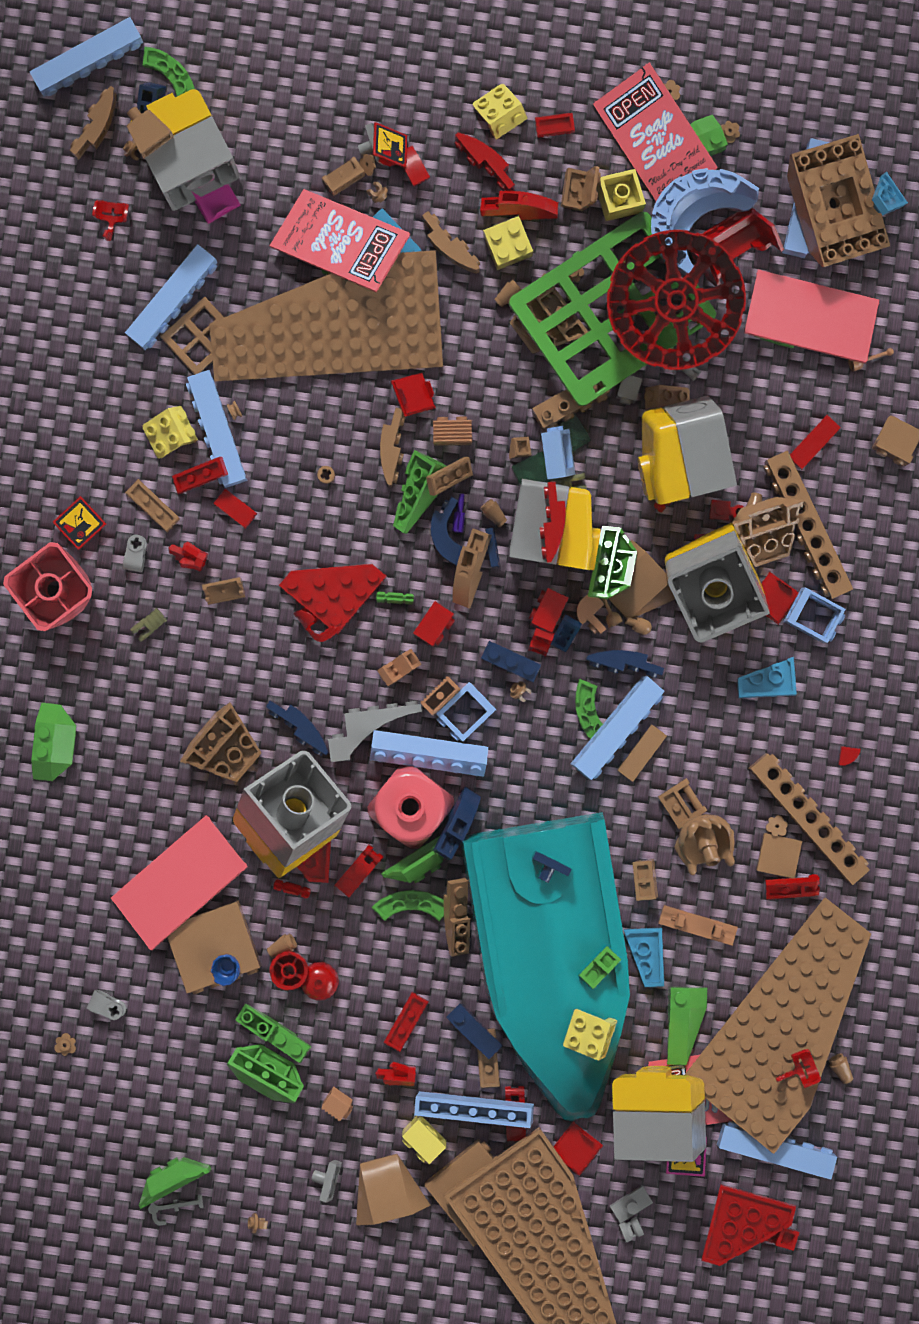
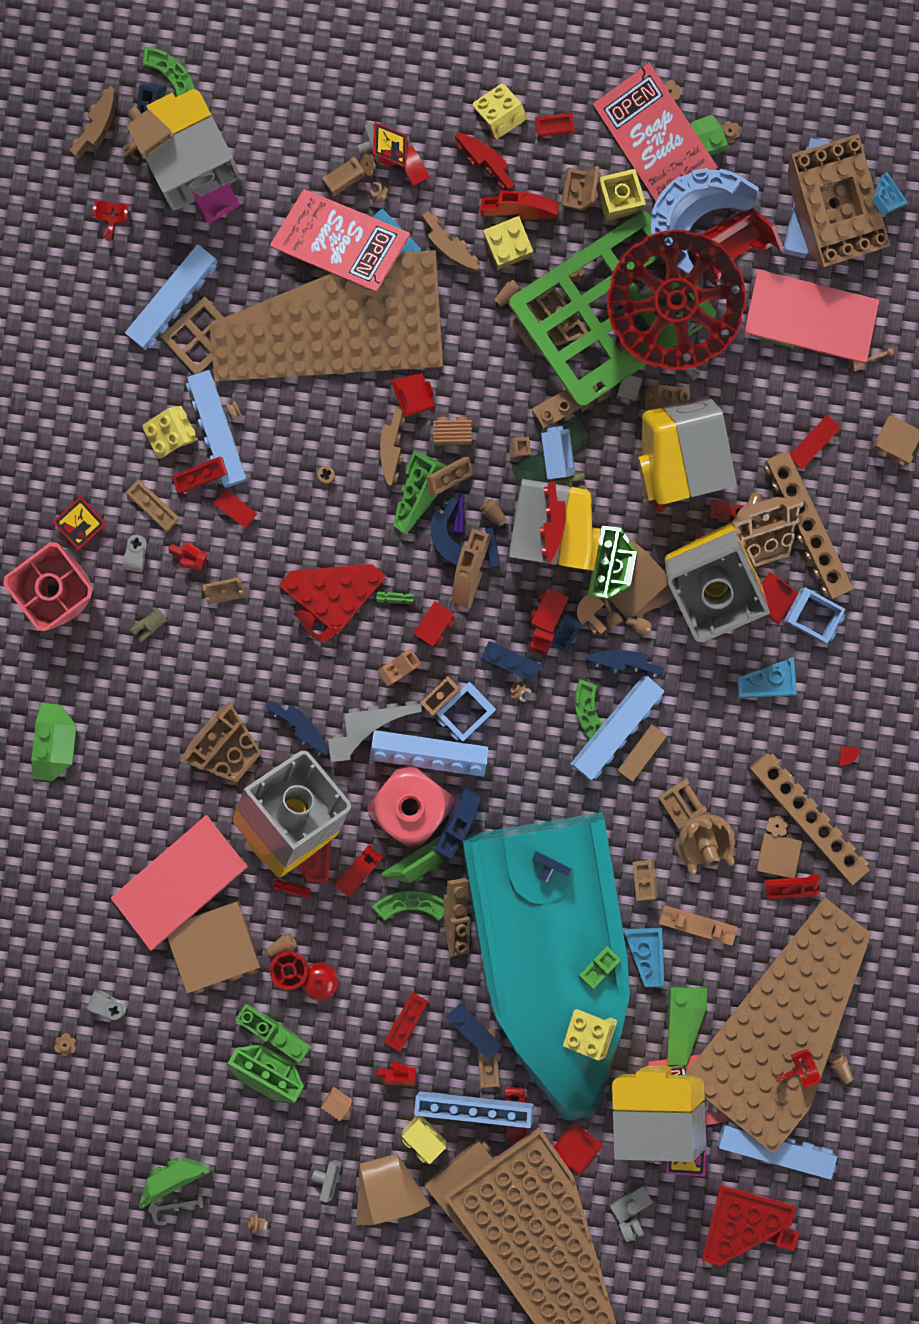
light blue brick [29,17,144,97] -> none
blue hair [211,954,241,986] -> none

